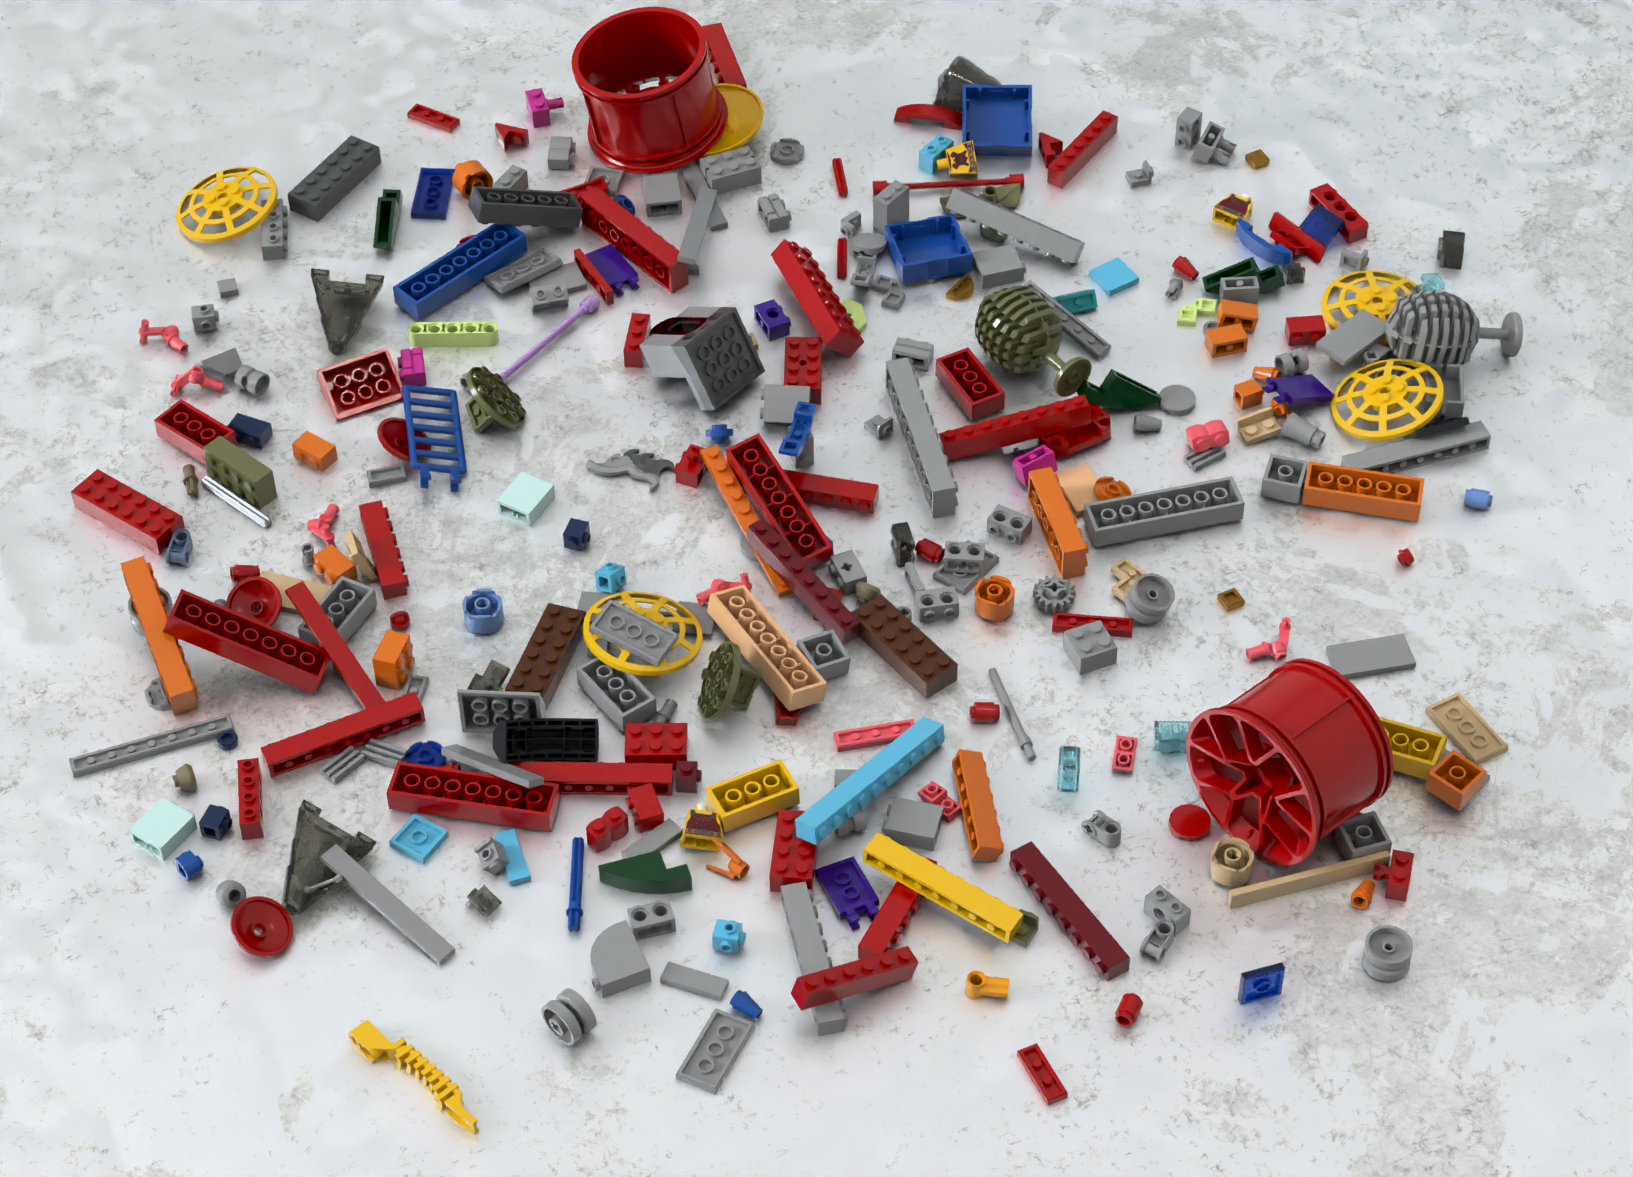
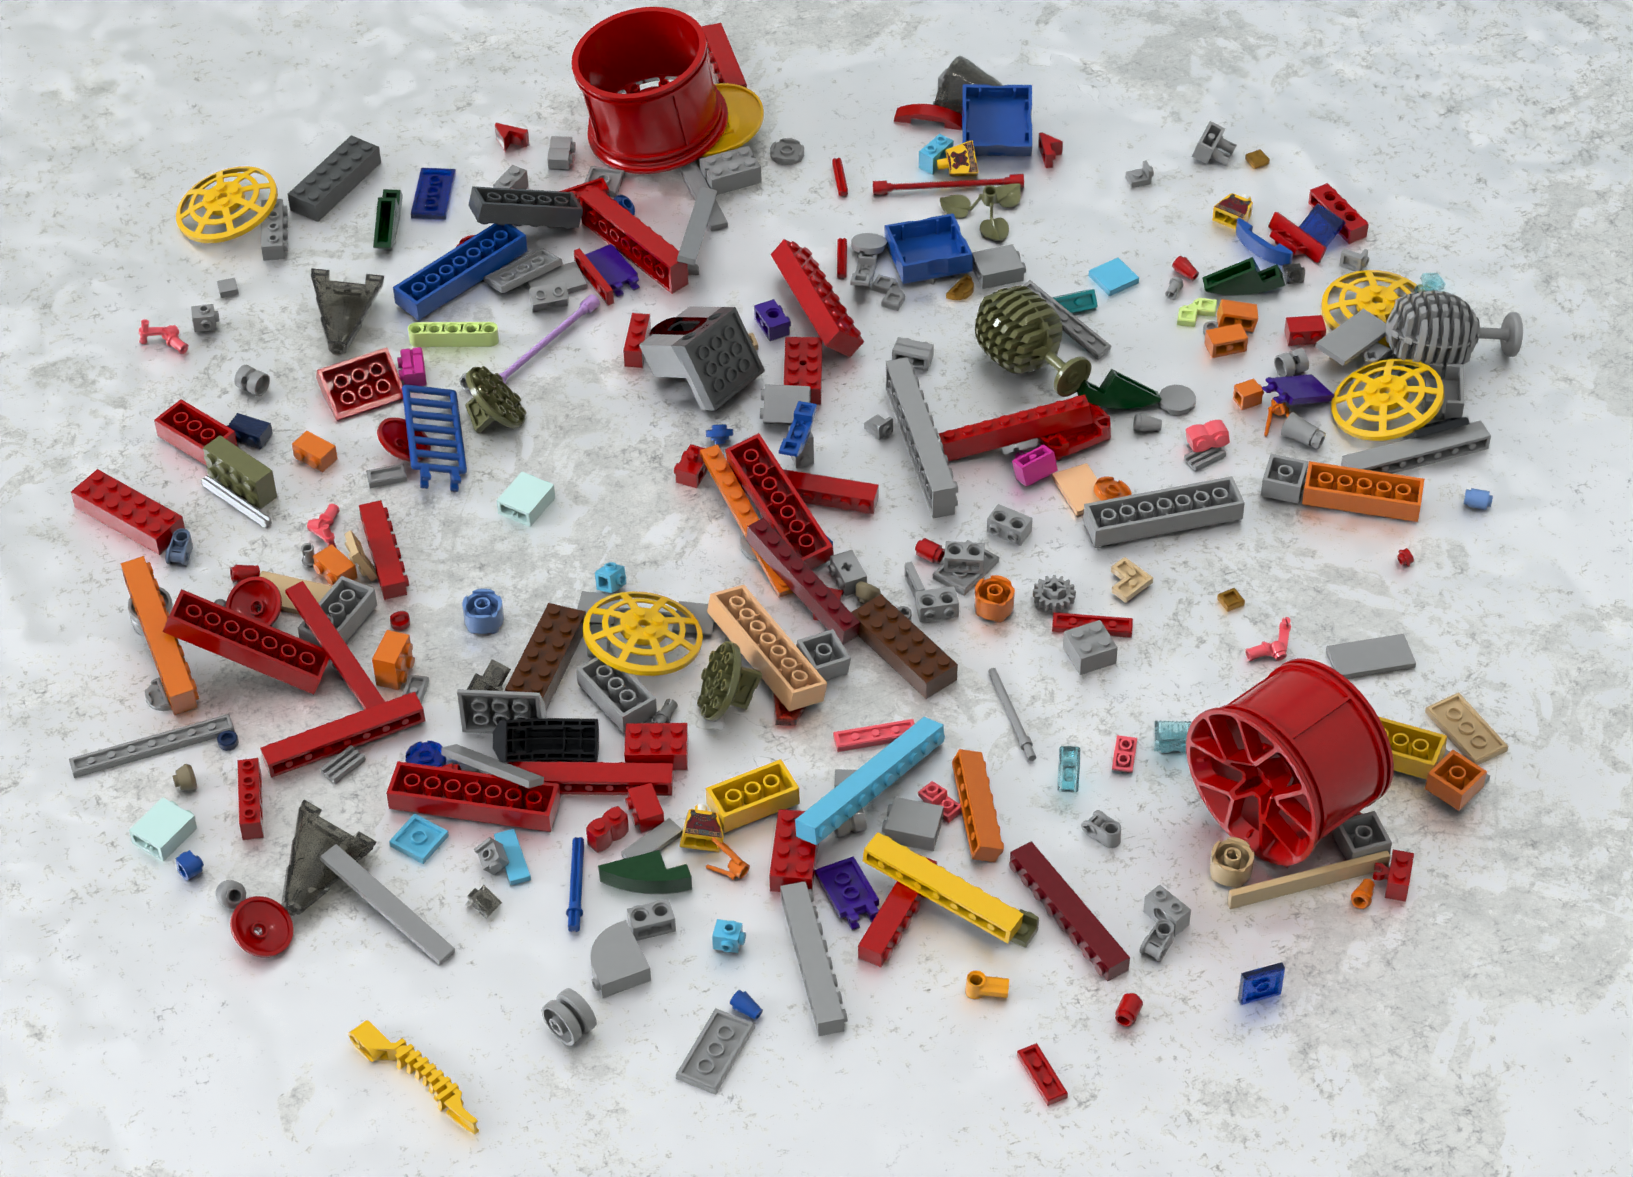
coral pin [170,366,224,397] -> none
dark tan axle [183,464,199,498] -> none
light grey slope [195,348,243,378] -> none
dark blue brick [199,804,232,841] -> none
light grey hinge [303,874,343,894] -> none
light grey tile [361,738,408,768] -> none
red tile [407,103,460,133] -> none
orange brick [452,160,493,200] -> none
dark pink brick [525,88,564,128] -> none
dark blue brick [563,518,591,551] -> none
light grey piece [586,449,674,492] -> none
light grey tile [589,599,679,667] -> none
light grey brick [642,173,682,217] -> none
light grey tile [660,961,729,1001] -> none
dark red brick [675,760,702,793] -> none
coral pin [696,573,752,606] -> none
light grey brick [757,193,792,233] -> none
red brick [791,946,919,1010] -> none
light grey bracket [840,210,861,240] -> none
yellowish green tile [841,298,867,332] -> none
light grey brick [873,180,910,236] -> none
clear smoke brick [891,522,915,568] -> none
red brick [935,348,1005,421] -> none
light grey brick [946,187,1085,265] -> none
red brick [970,702,1000,722] -> none
orange brick [1028,467,1089,579] -> none
red brick [1047,110,1118,189] -> none
light grey wheel [1125,573,1175,625] -> none
red tile [1169,804,1211,841] -> none
light grey brick [1175,107,1202,151] -> none
light grey brick [1219,276,1260,304] -> none
tan bracket [1237,406,1281,446] -> none
orange cone [1252,367,1282,384] -> none
light grey wheel [1362,925,1413,982] -> none
clear smoke brick [1436,230,1465,270] -> none

